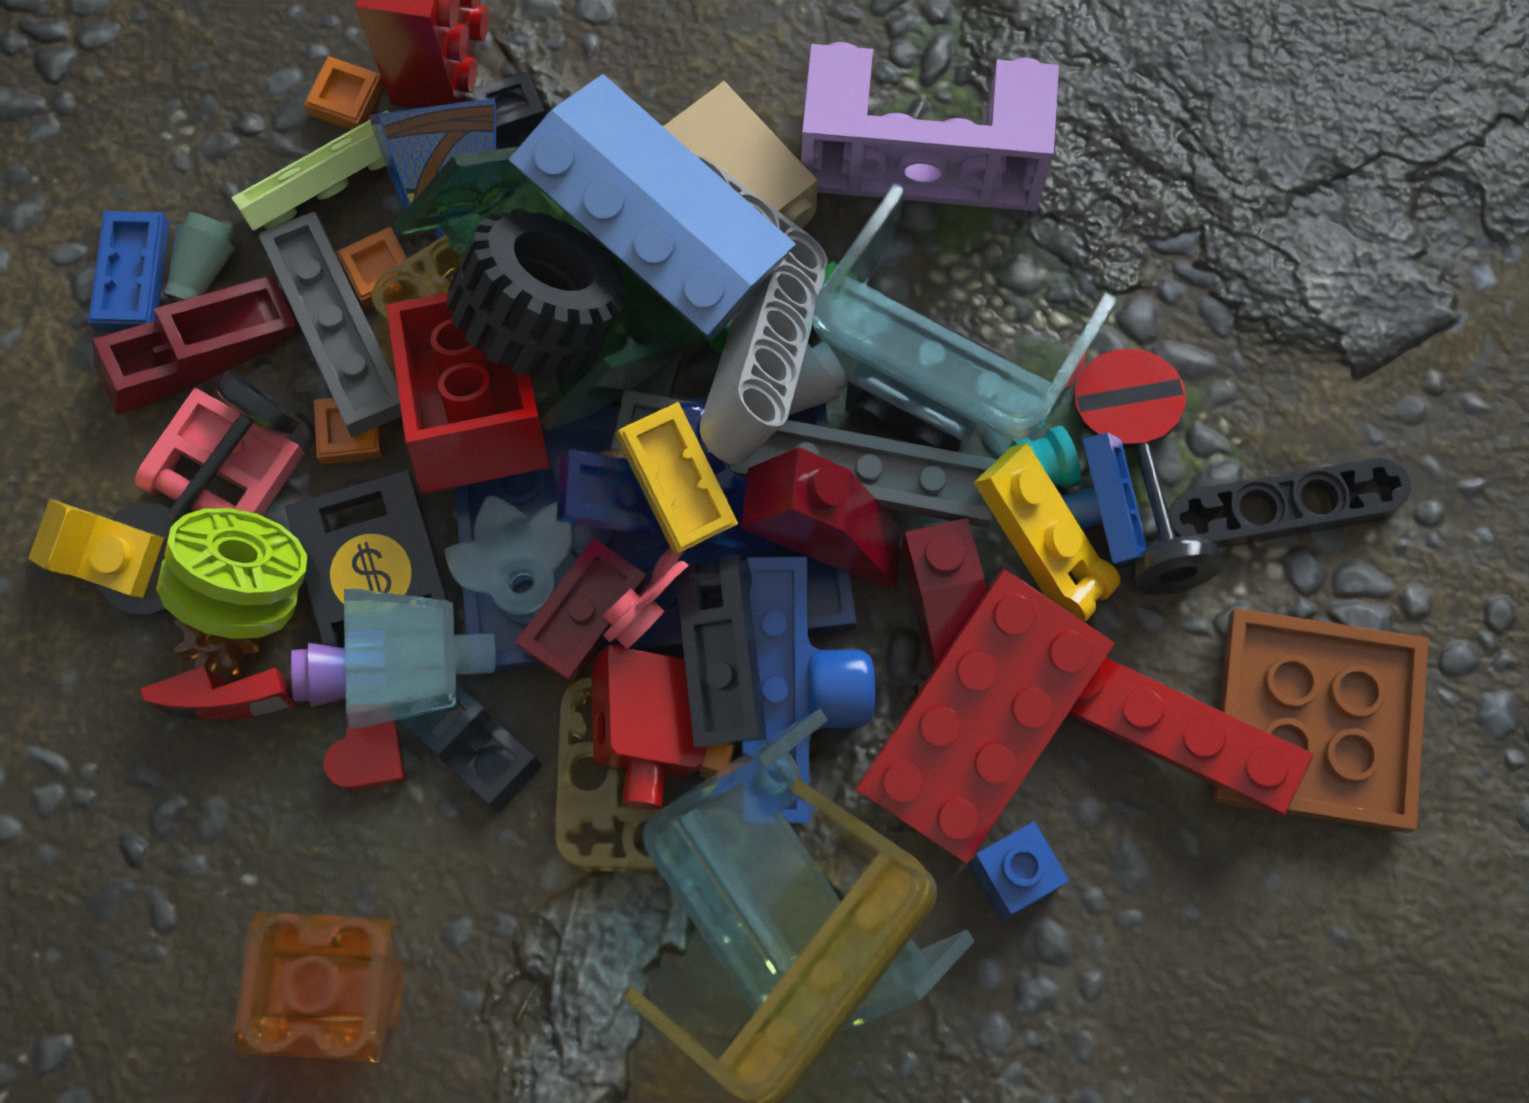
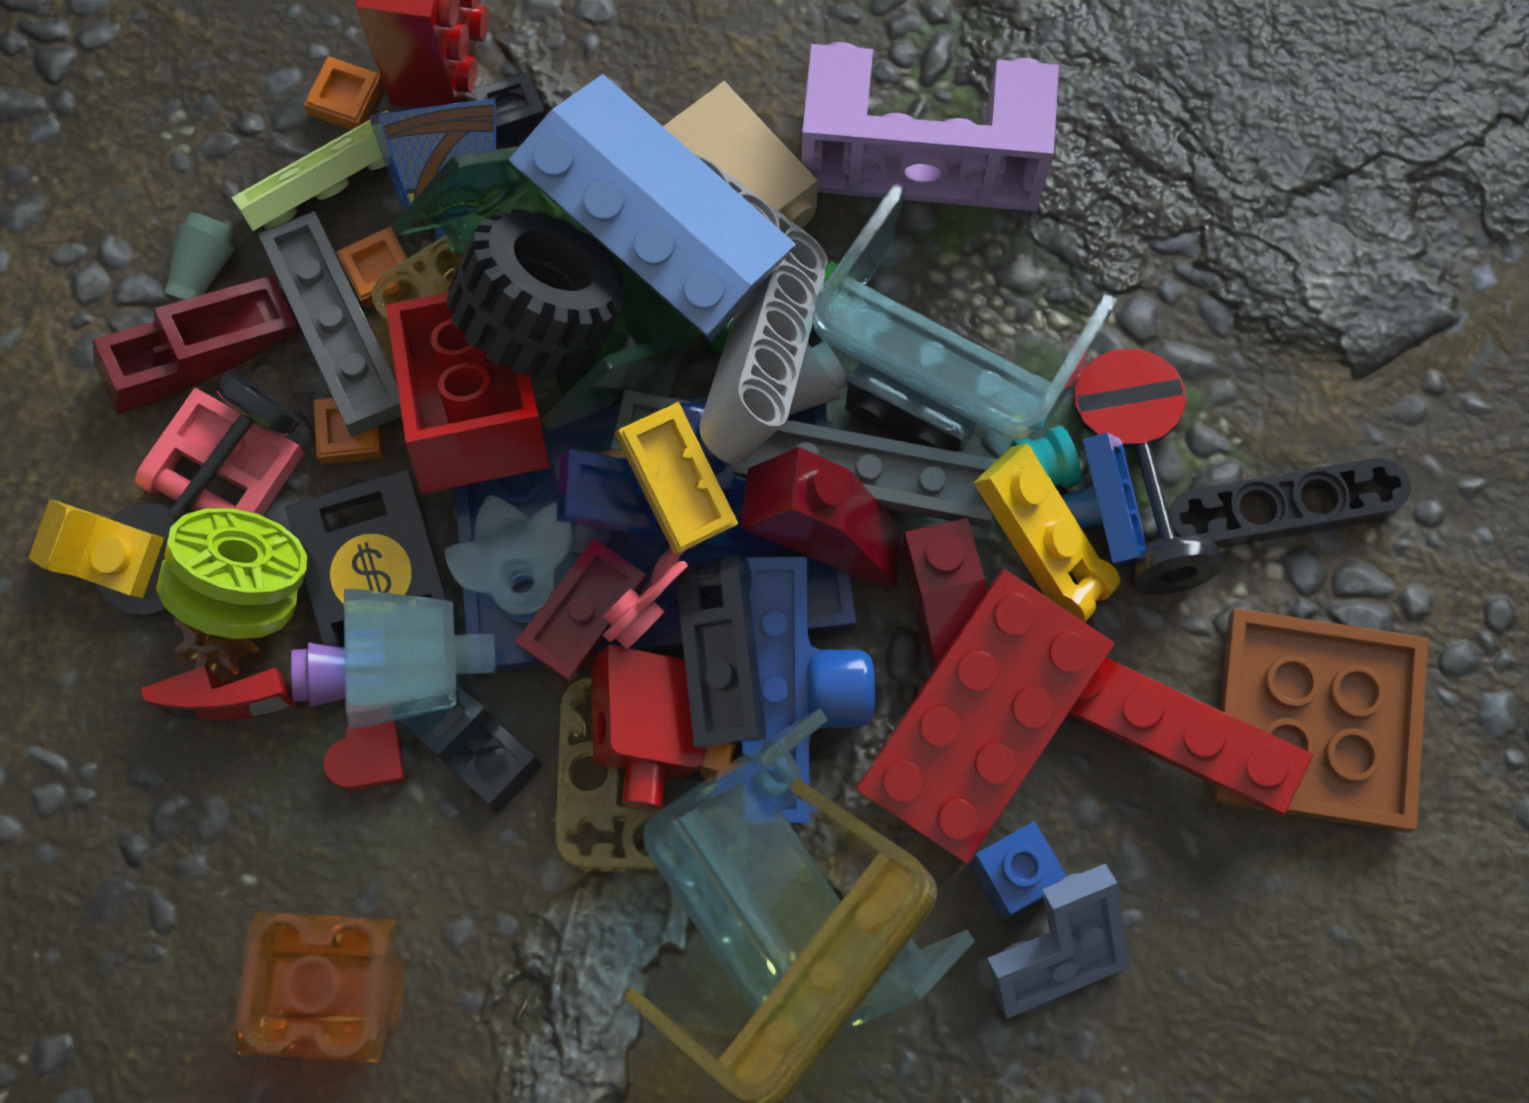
blue plate [88,211,170,332] -> none
none -> sand blue plate [987,864,1130,1018]

